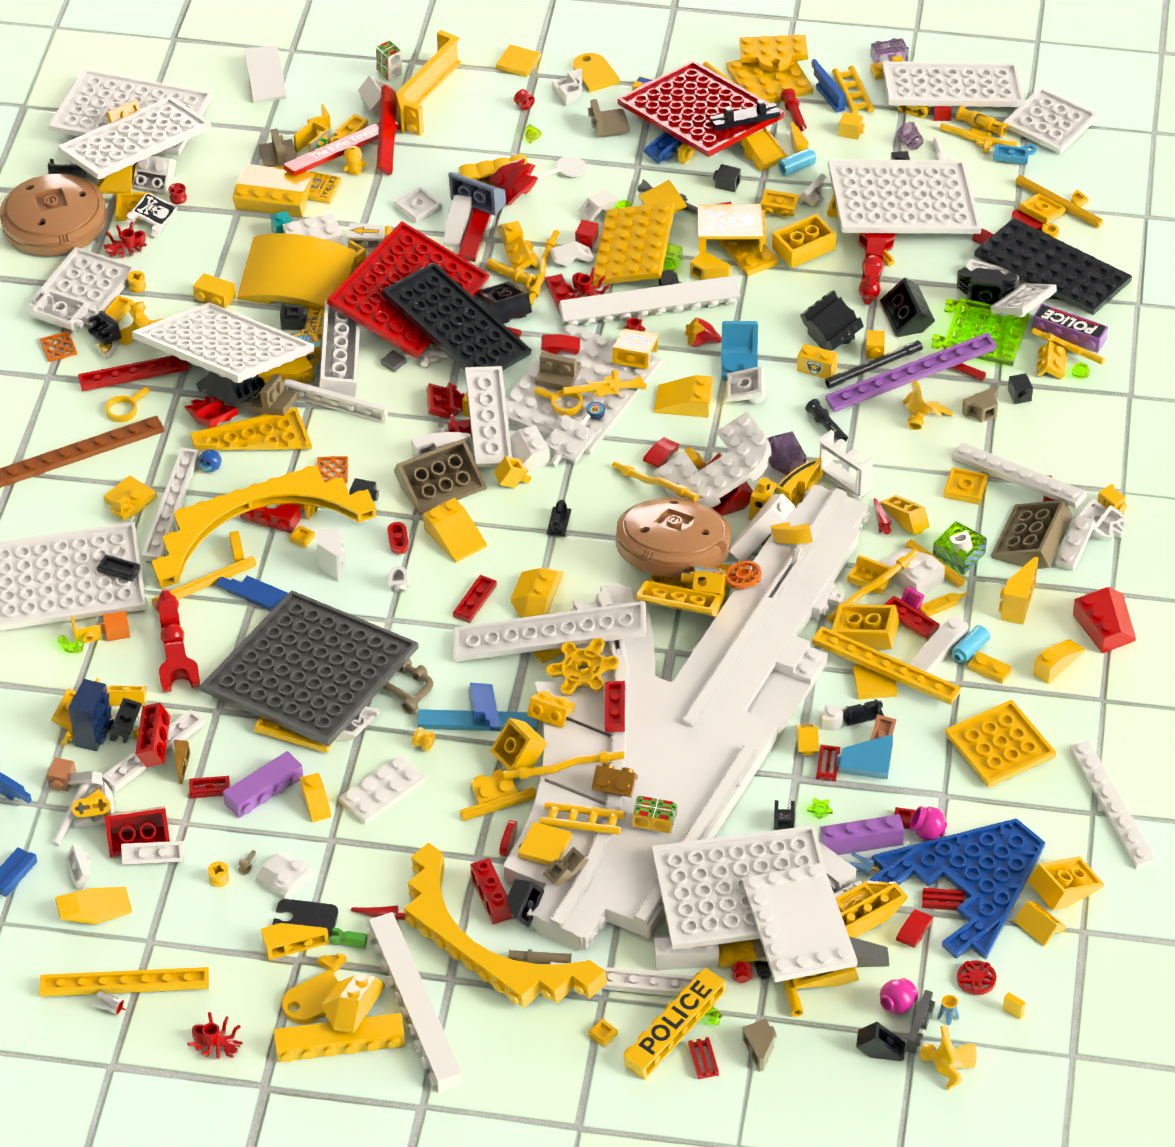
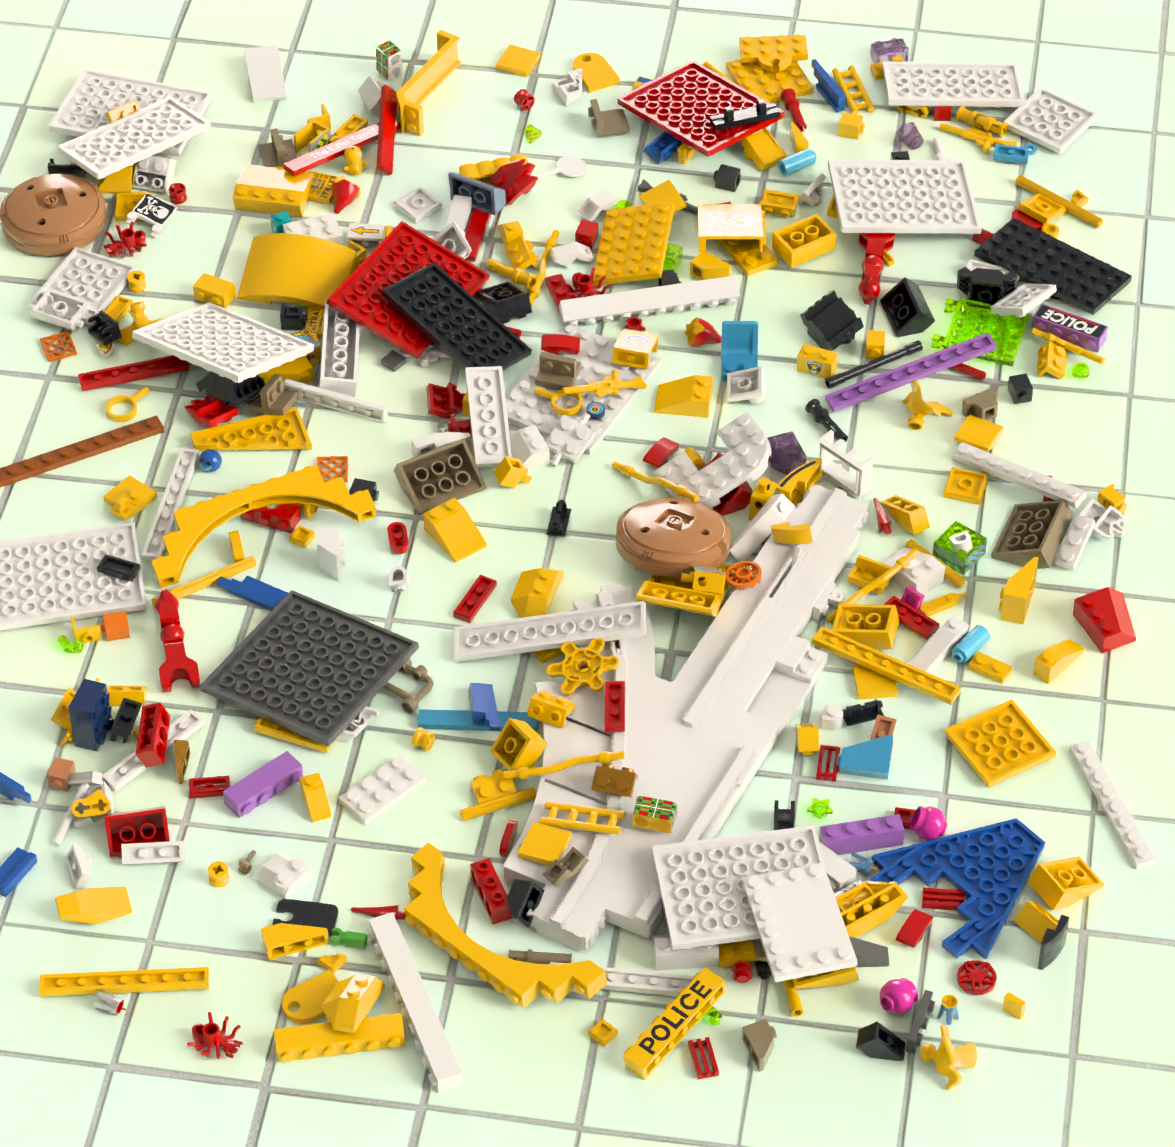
none -> hat [331,176,361,214]
none -> white slope [431,222,472,259]
none -> yellow slope [954,415,1004,452]
none -> slope [1038,915,1069,970]

